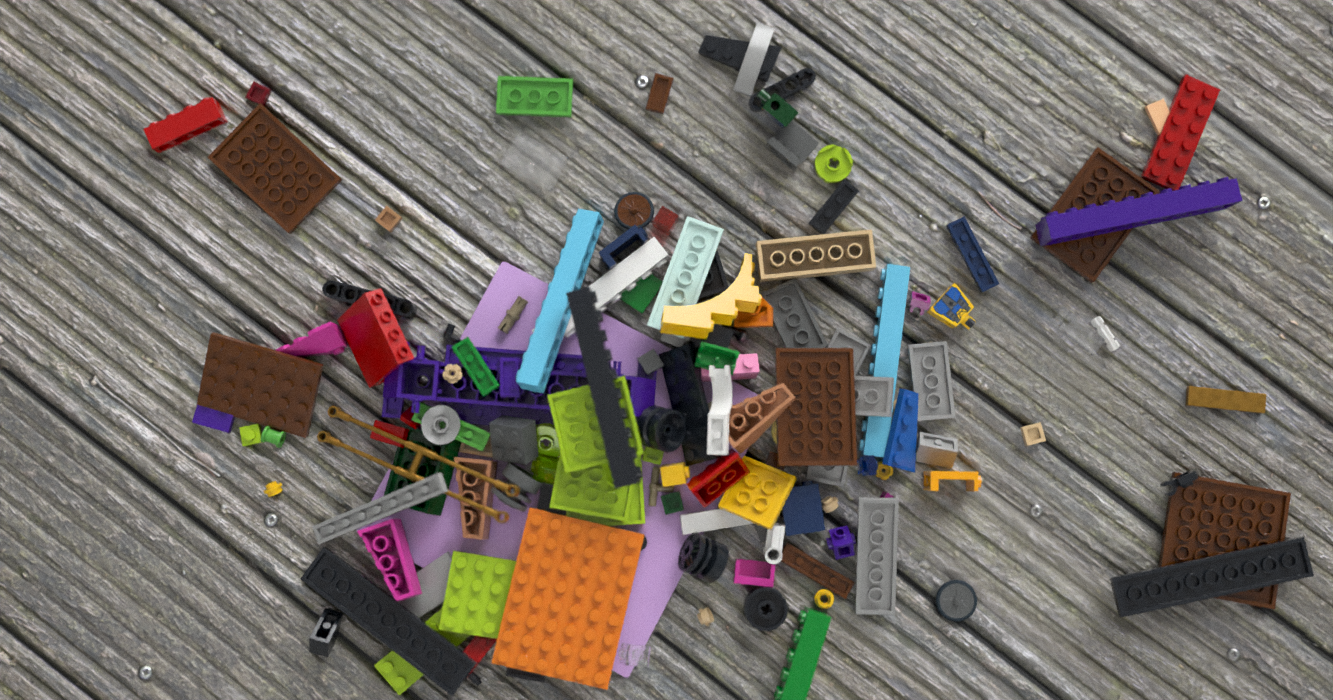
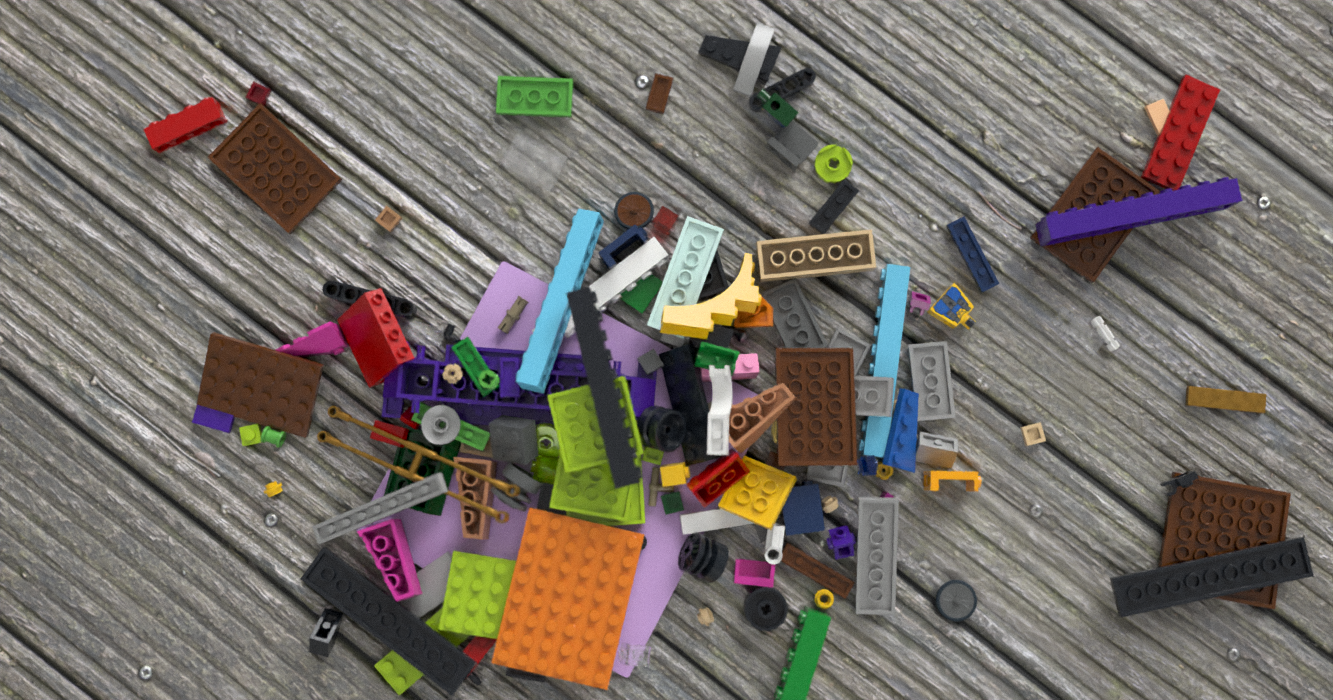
none -> bright green bush [479,370,499,389]

